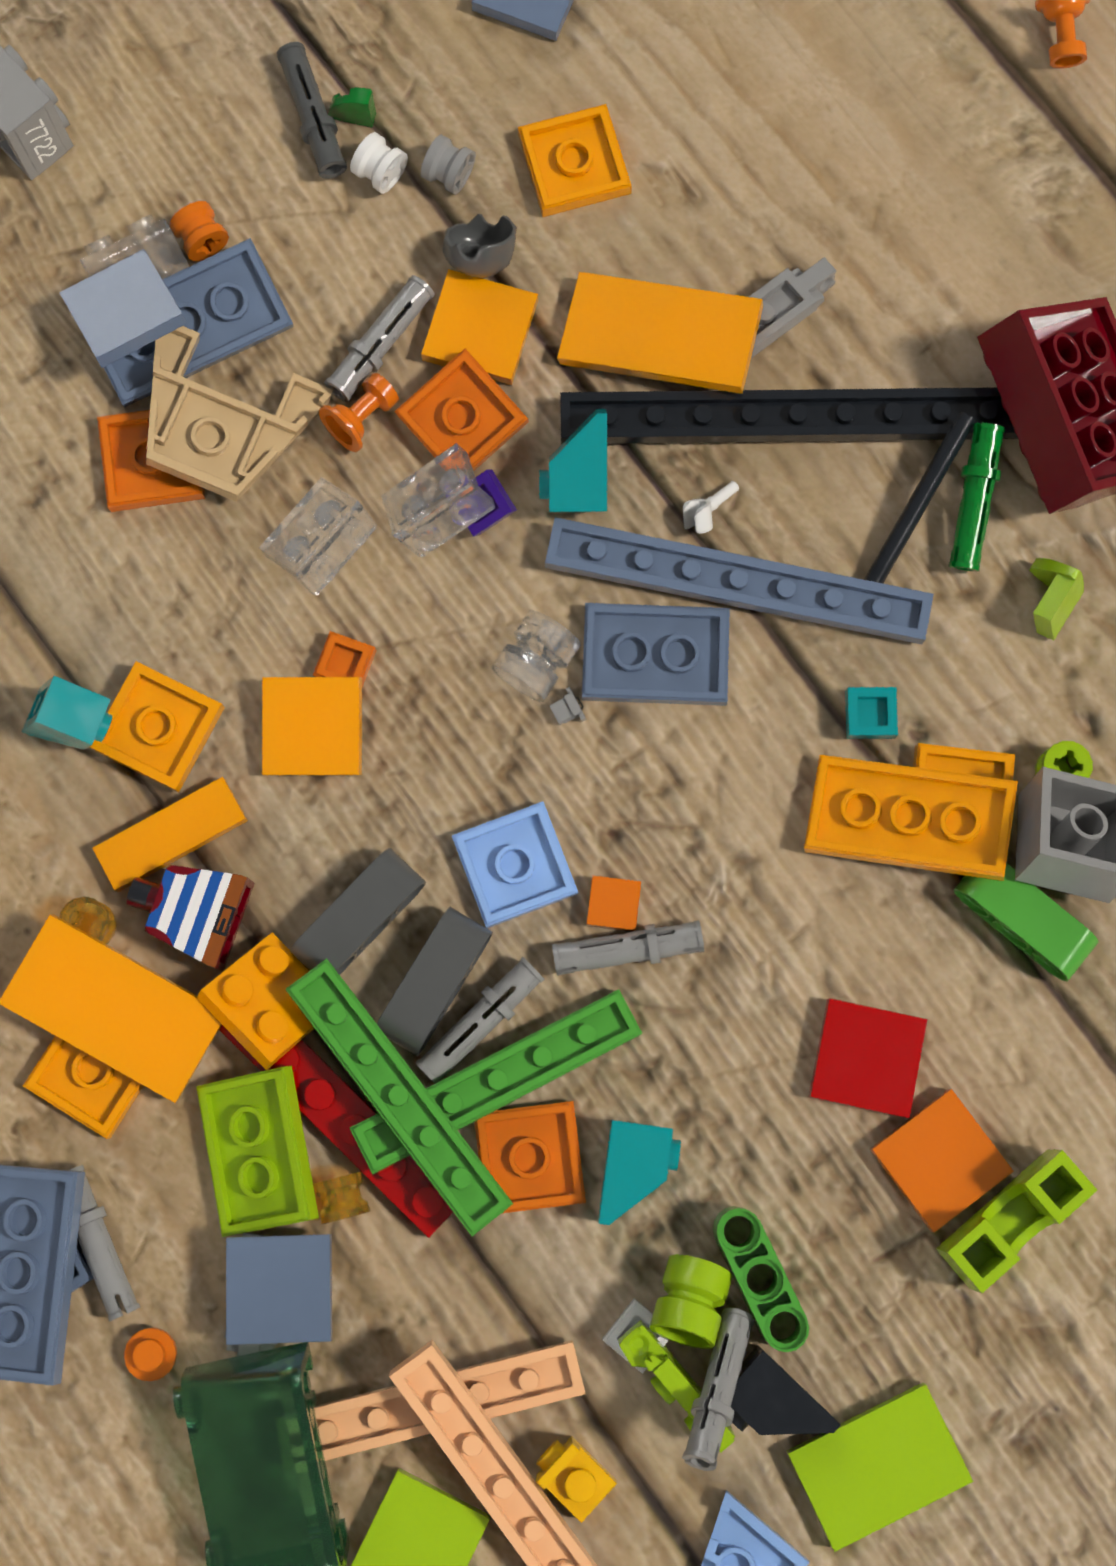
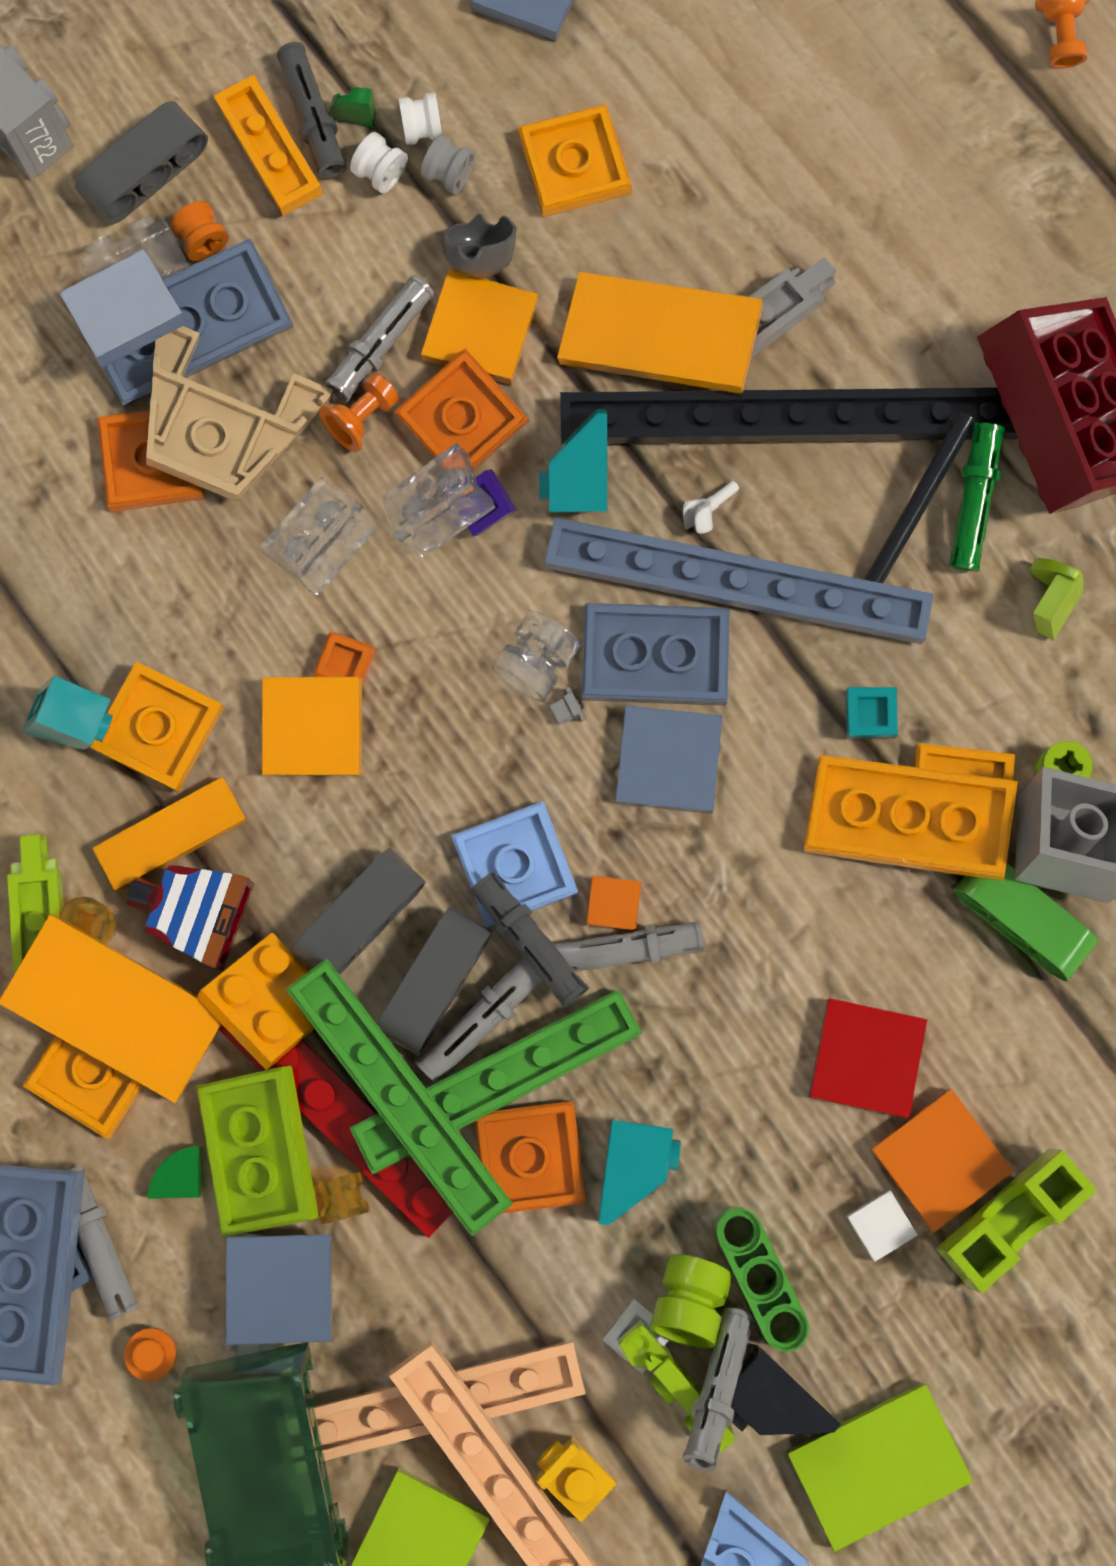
none -> lime hinge [7,834,65,974]
none -> dark grey beam [75,101,208,224]
none -> green tile [147,1146,202,1199]
none -> light orange plate [213,74,323,216]
none -> white wheel [398,92,442,146]
none -> dark grey pin [470,871,589,1008]
none -> sand blue tile [615,705,722,814]
none -> white tile [845,1190,918,1262]

